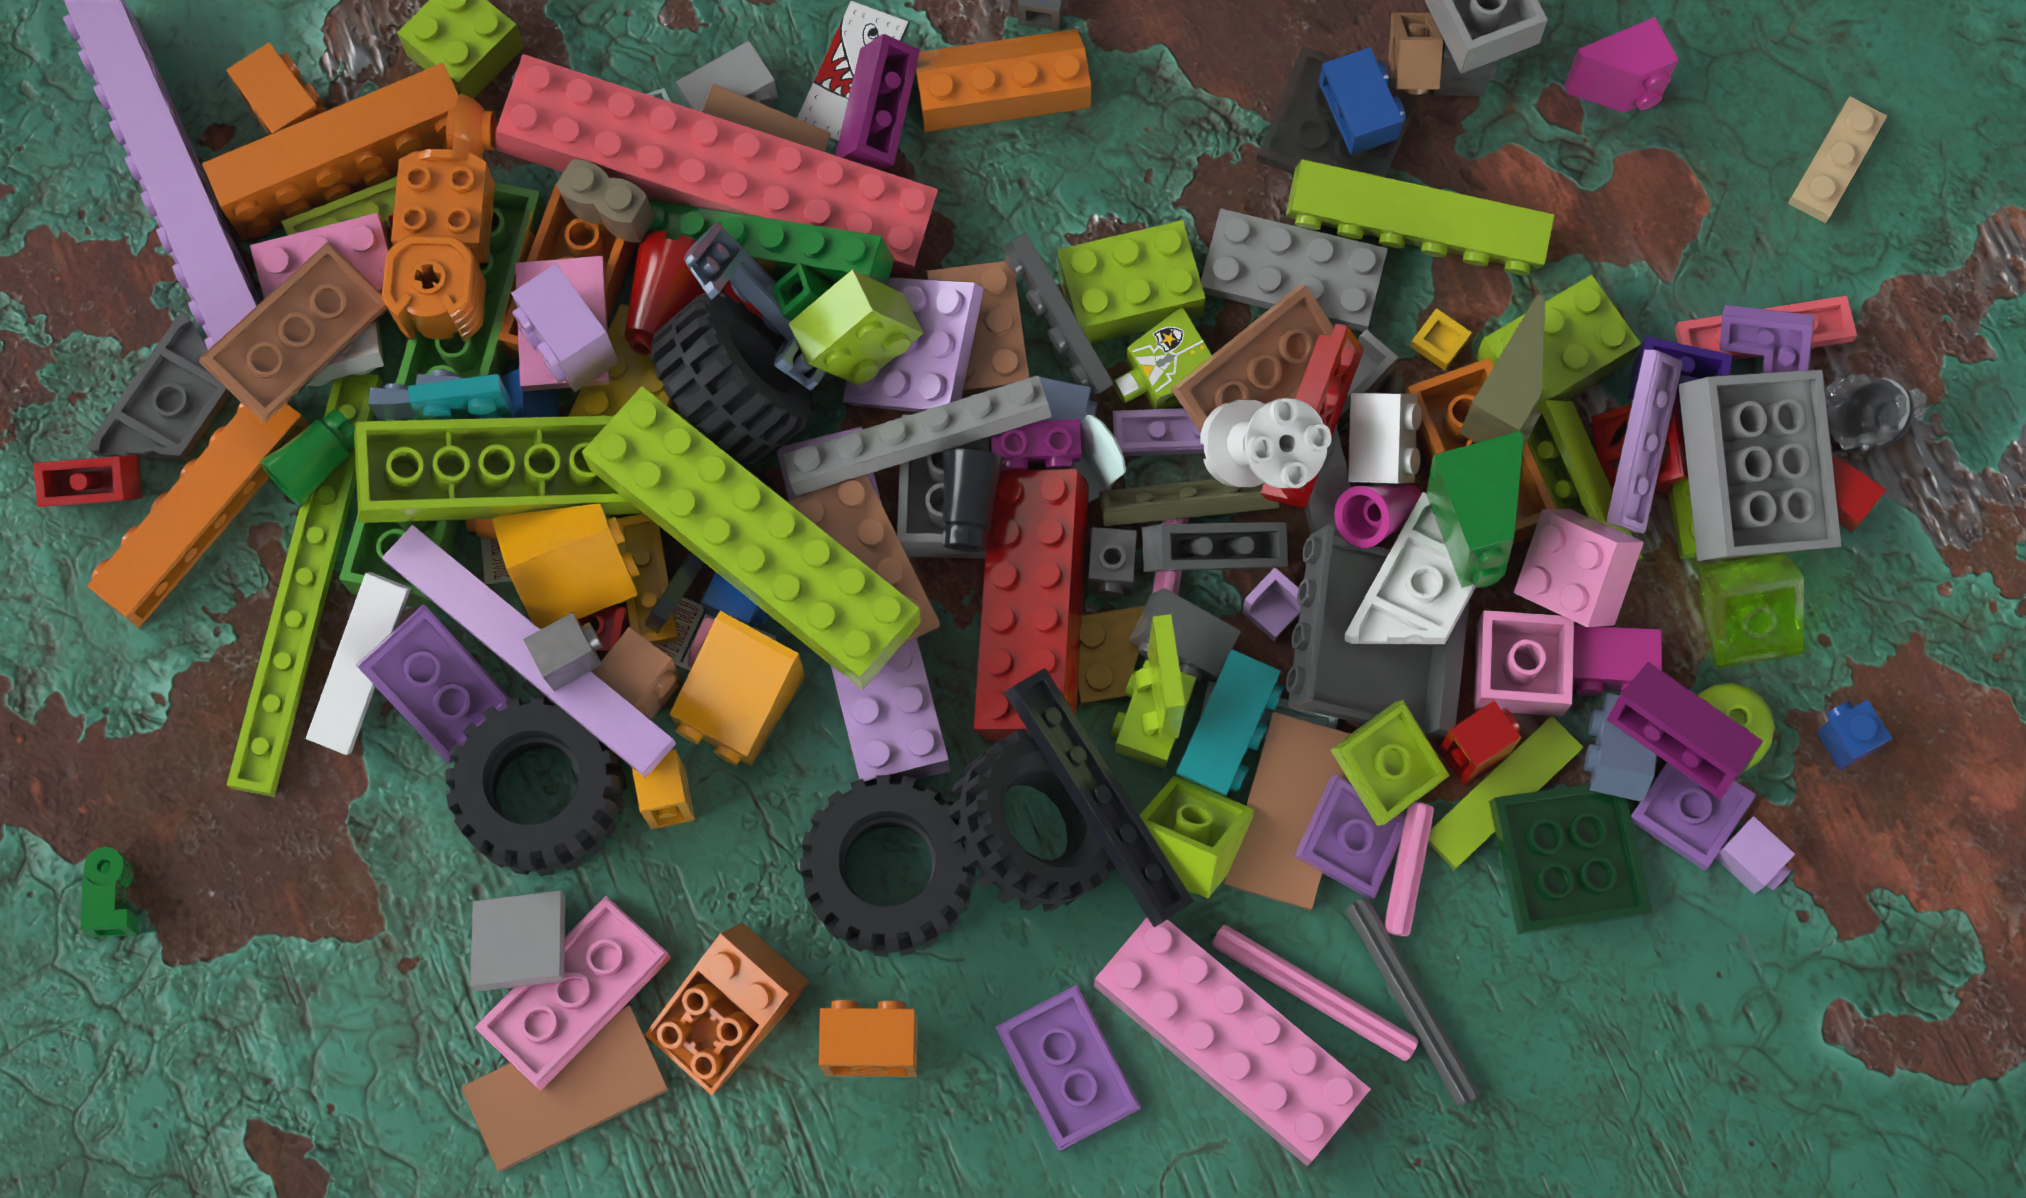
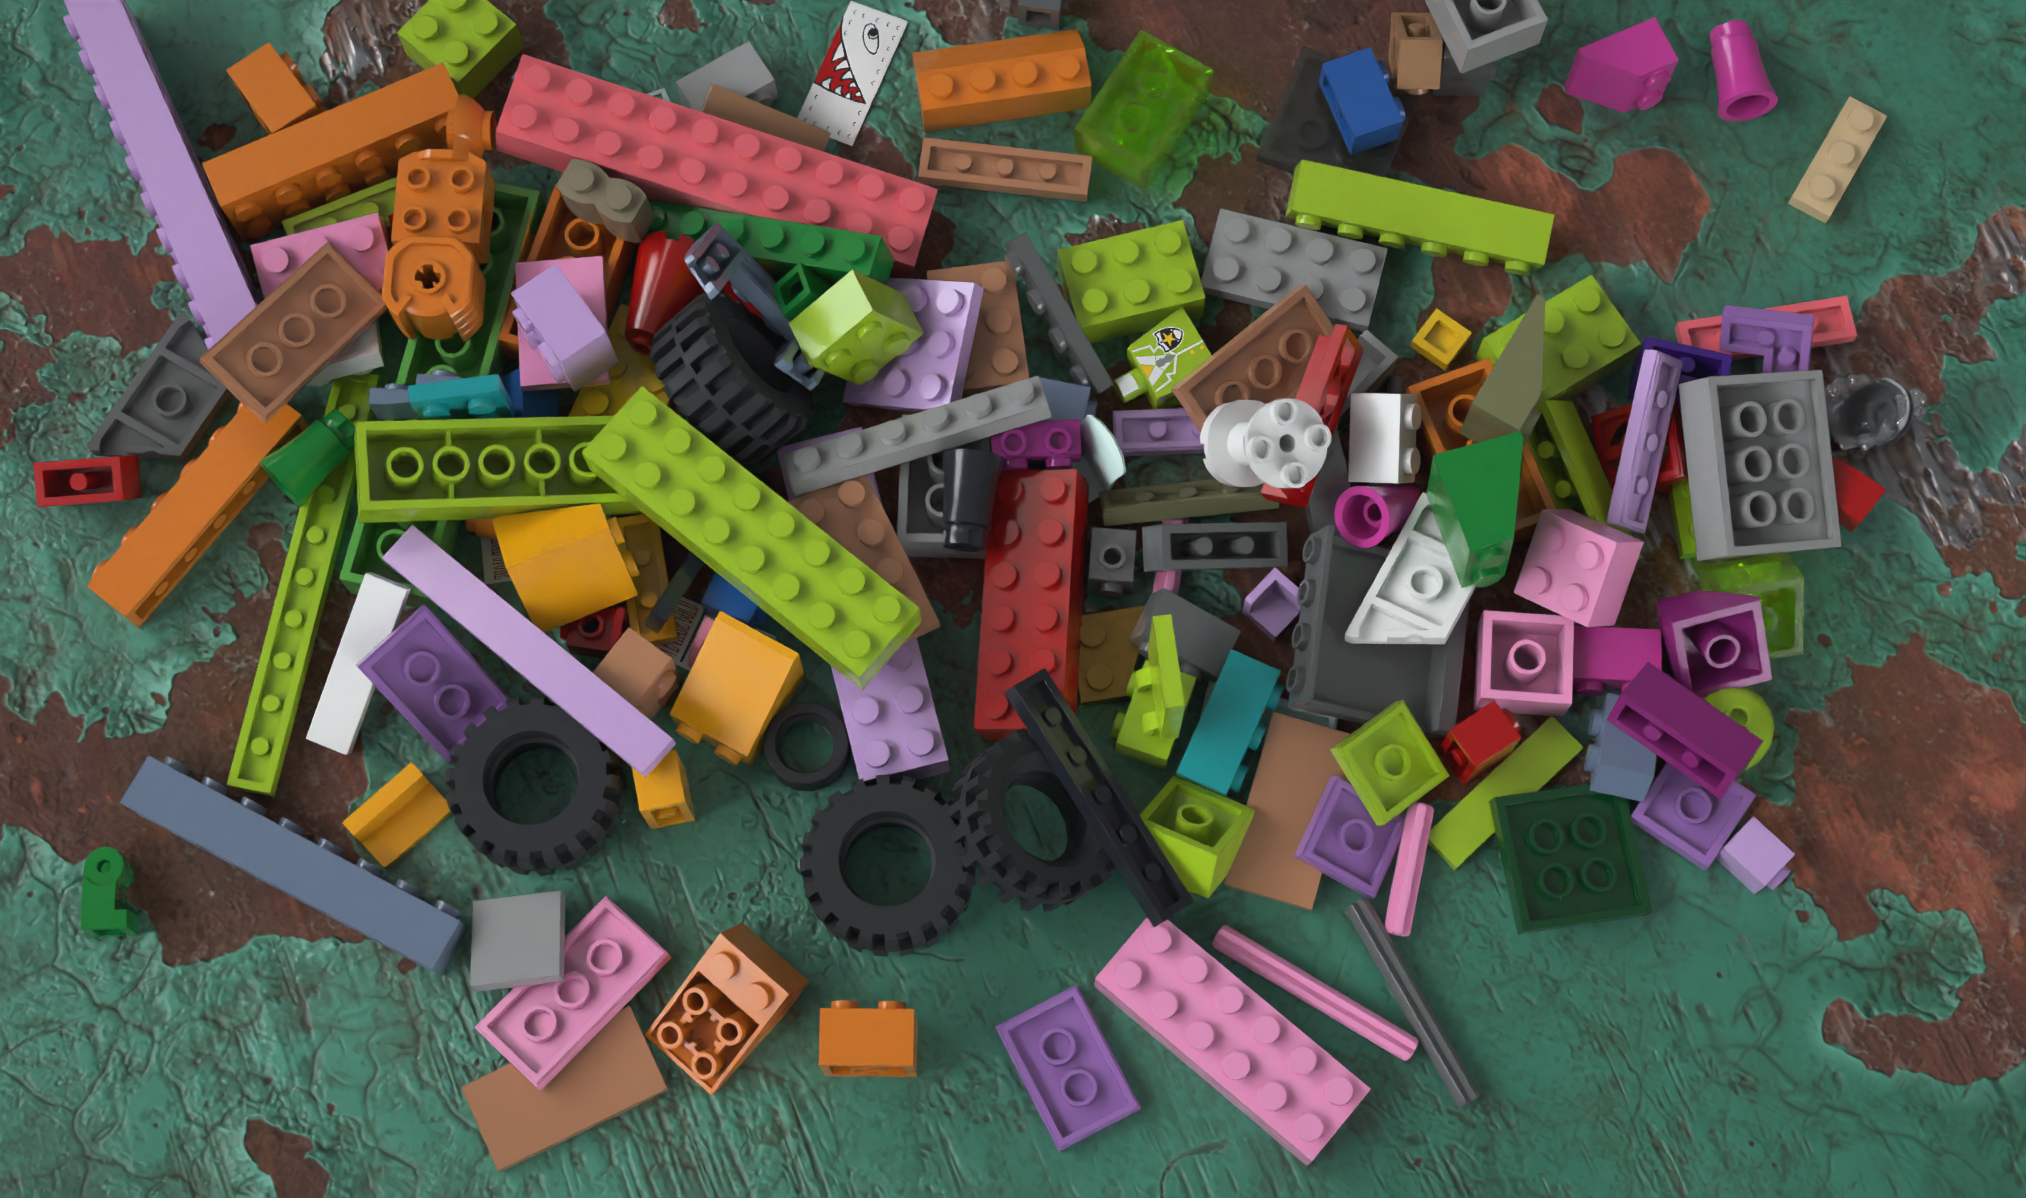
flat silver brick [523,613,603,691] -> none
magenta brick [835,34,920,171] -> none
blue brick [1816,699,1892,771] -> none
none -> sand blue brick [119,755,469,976]
none -> light orange panel [342,762,452,868]
none -> black tyre [763,702,850,791]
none -> nougat plate [918,138,1092,202]
none -> clear neon green brick [1074,29,1214,191]
none -> magenta slope [1656,590,1772,698]
none -> dark pink plant [1710,20,1778,122]

